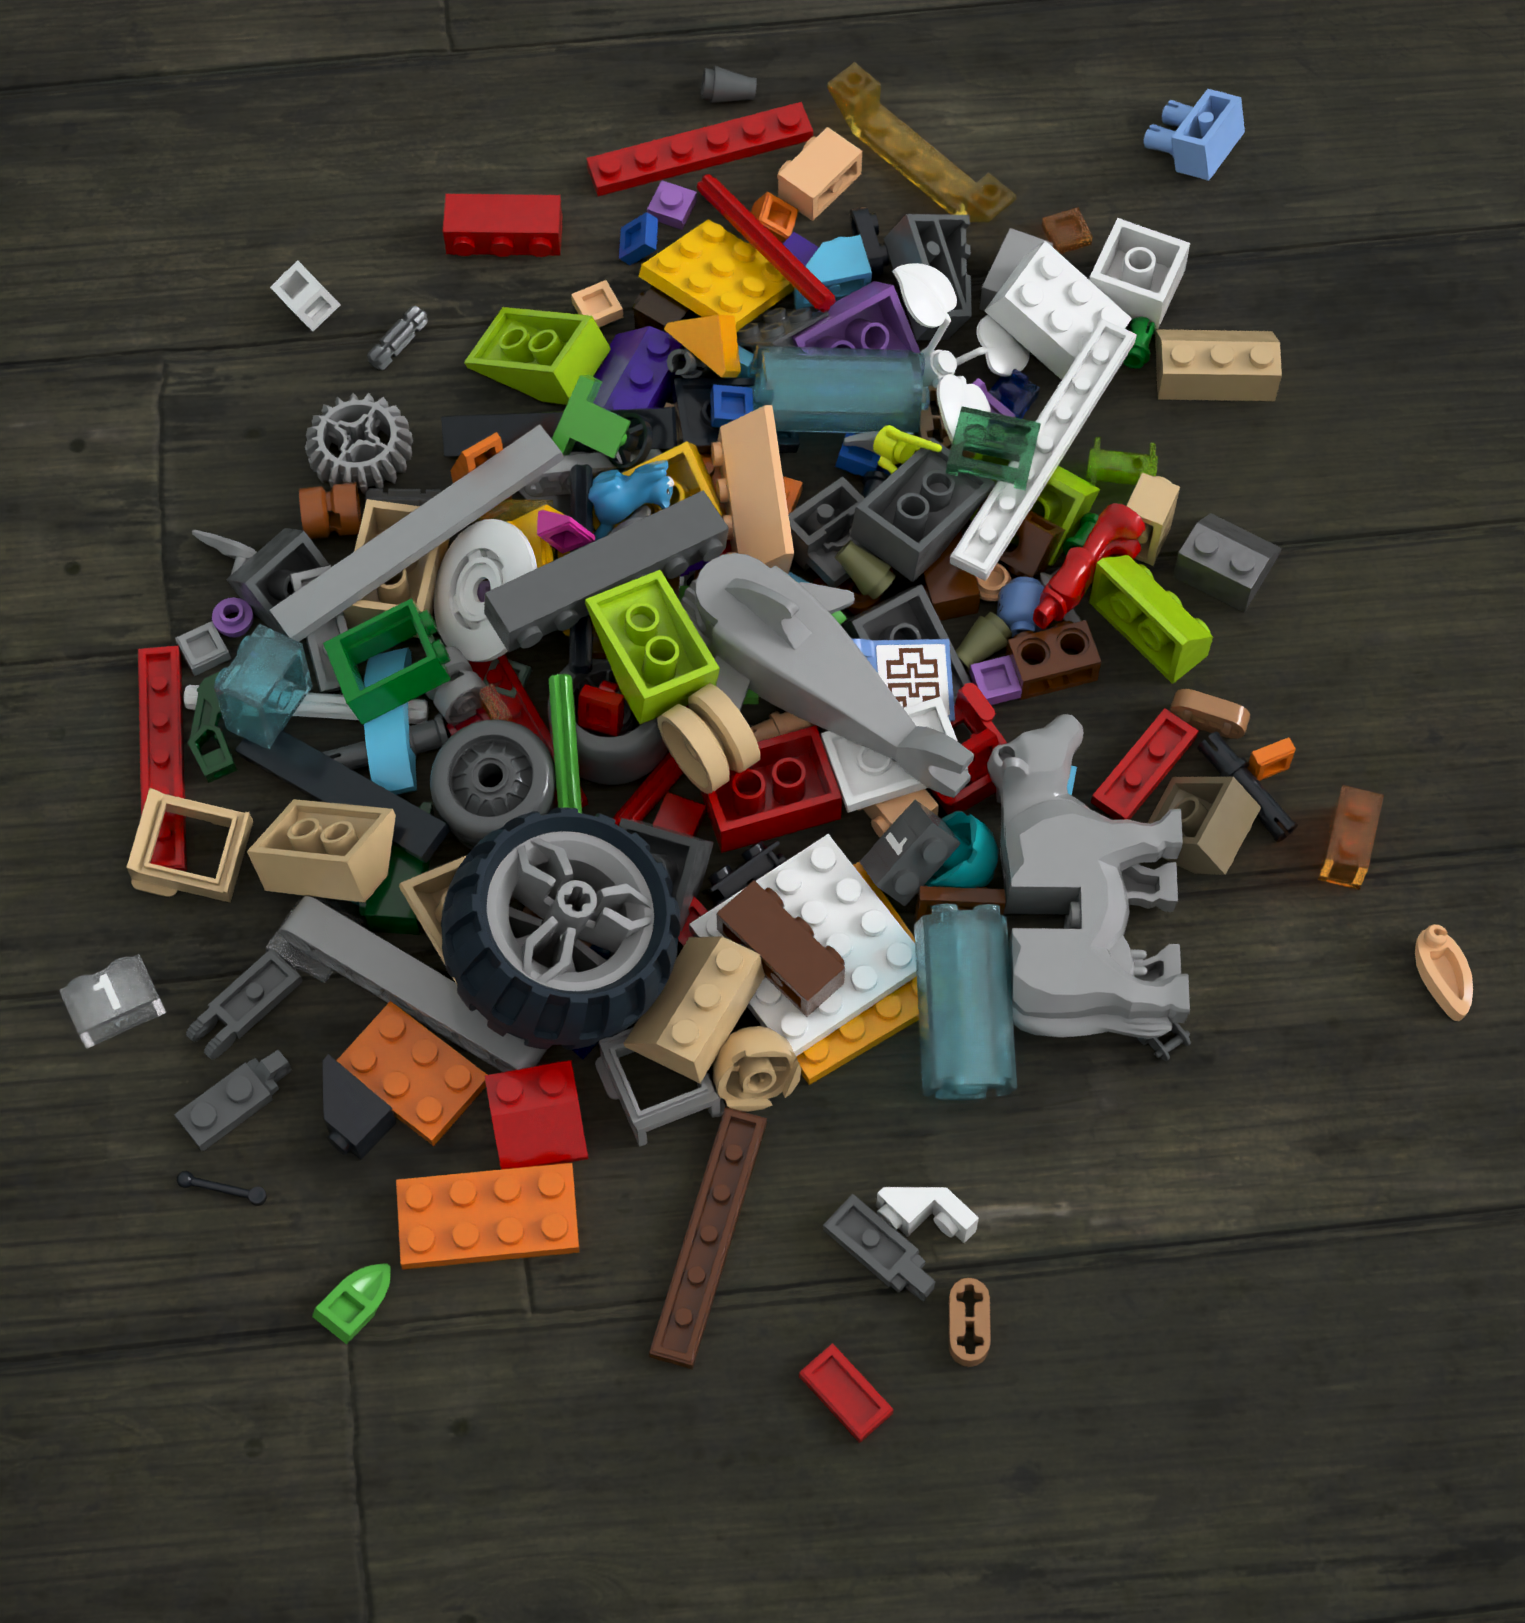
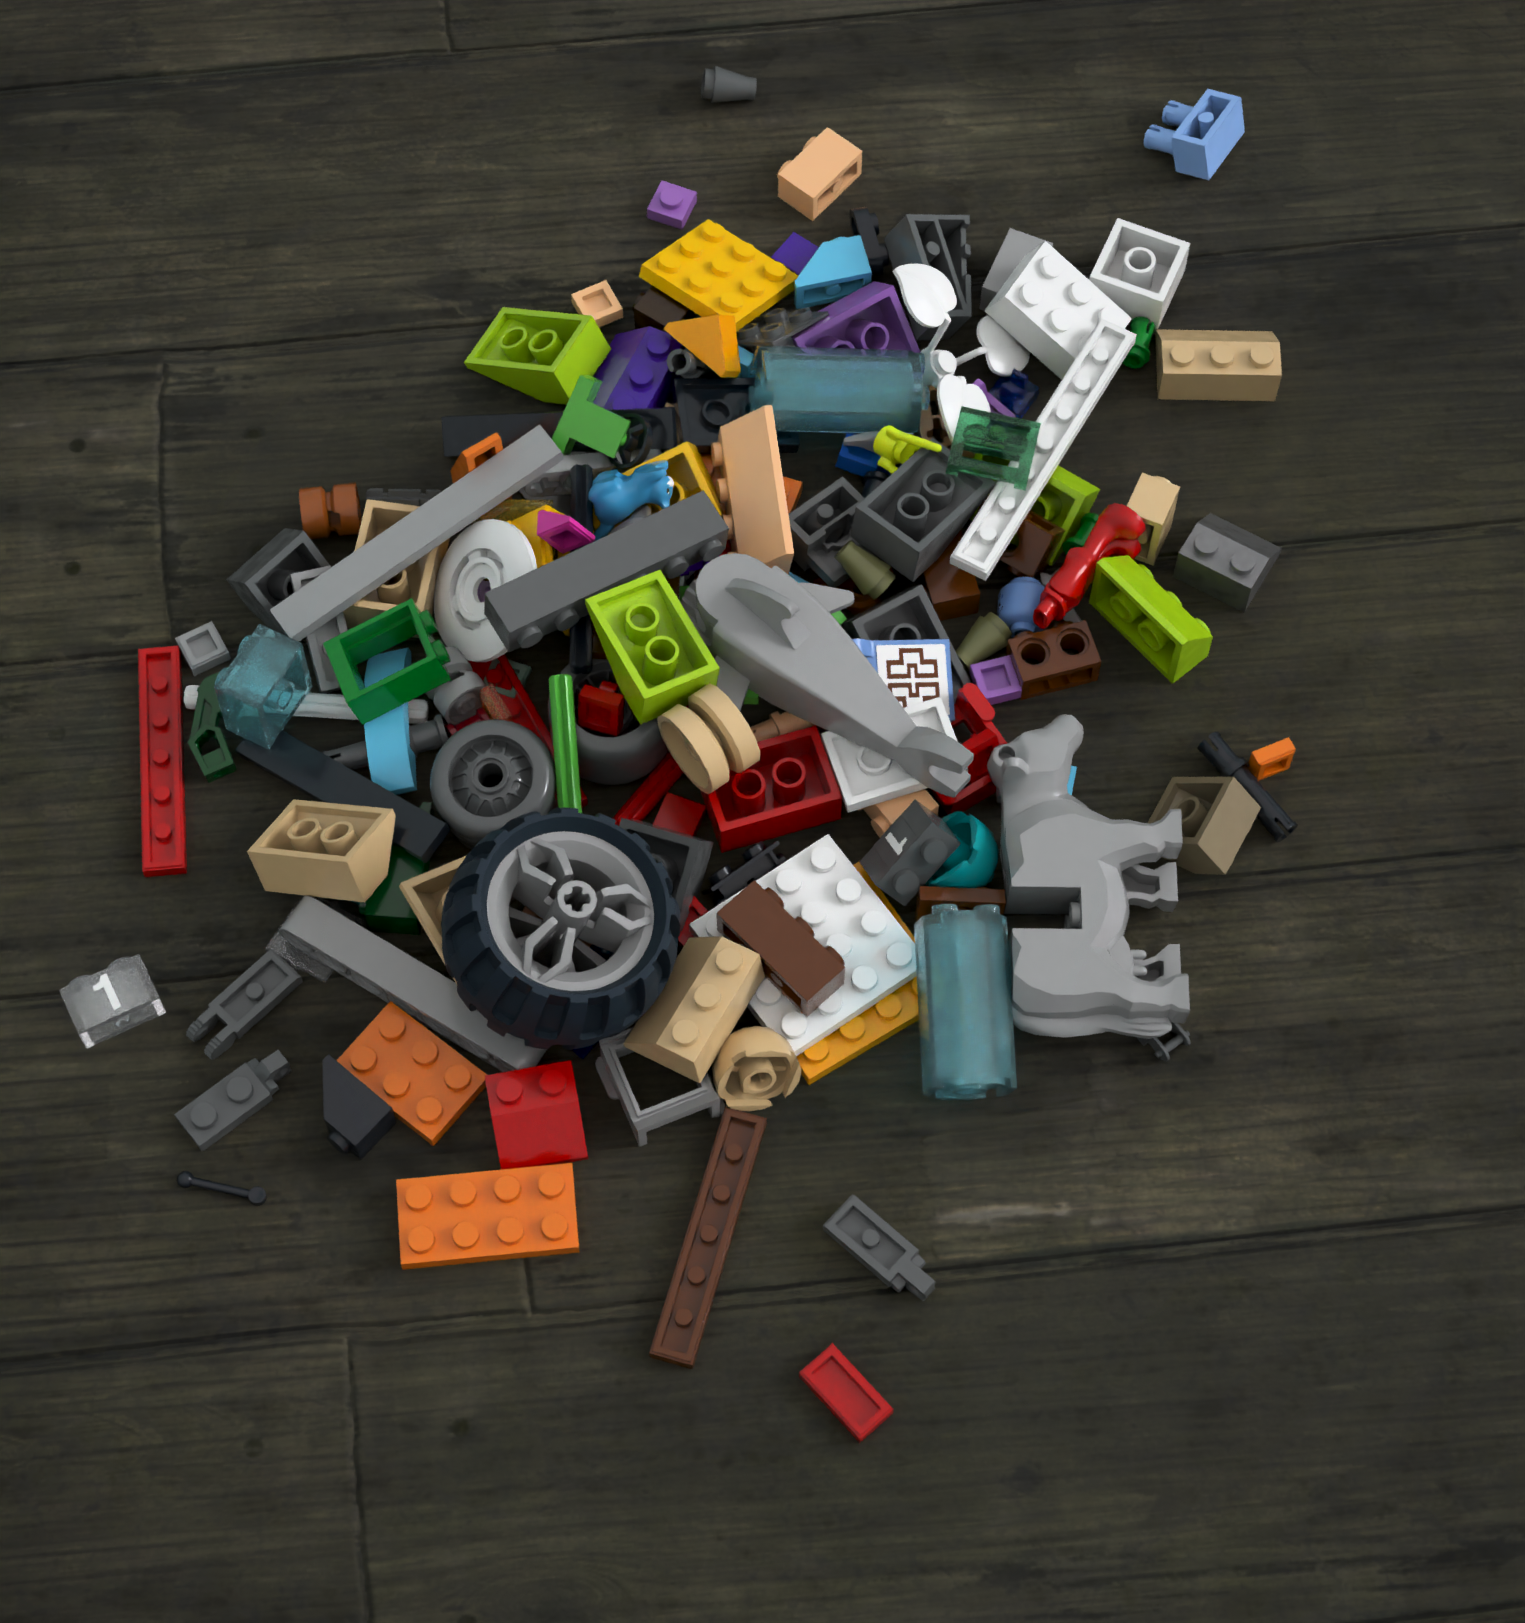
tan piece [127,788,253,903] -> none
light grey bar [192,530,257,576] -> none
medium lavender plate [212,598,254,637] -> none
white brick [270,261,340,331] -> none
light grey gear [305,392,413,496] -> none
bright green plate [312,1263,391,1345] -> none
dark grey axle [367,305,428,371] -> none
red brick [443,194,563,257] -> none
red plate [586,102,813,196] -> none
blue plate [619,212,658,265] -> none
red axle [697,174,836,312] -> none
blue plate [710,384,753,427] -> none
orange slope [751,192,799,242] -> none
clear yellow slope [827,62,1016,222] -> none
white slope [876,1187,979,1243] -> none
medium nougat beam [948,1278,991,1367] -> none
light nougat plate [975,563,1011,602] -> none
clear orange tile [1042,207,1093,254] -> none
clear neon green hose [1086,437,1158,486] -> none
red plate [1091,708,1199,820] -> none
medium nougat beam [1169,689,1250,739] -> none
clear orange brick [1318,785,1384,890] -> none
light nougat arm [1415,924,1473,1021] -> none

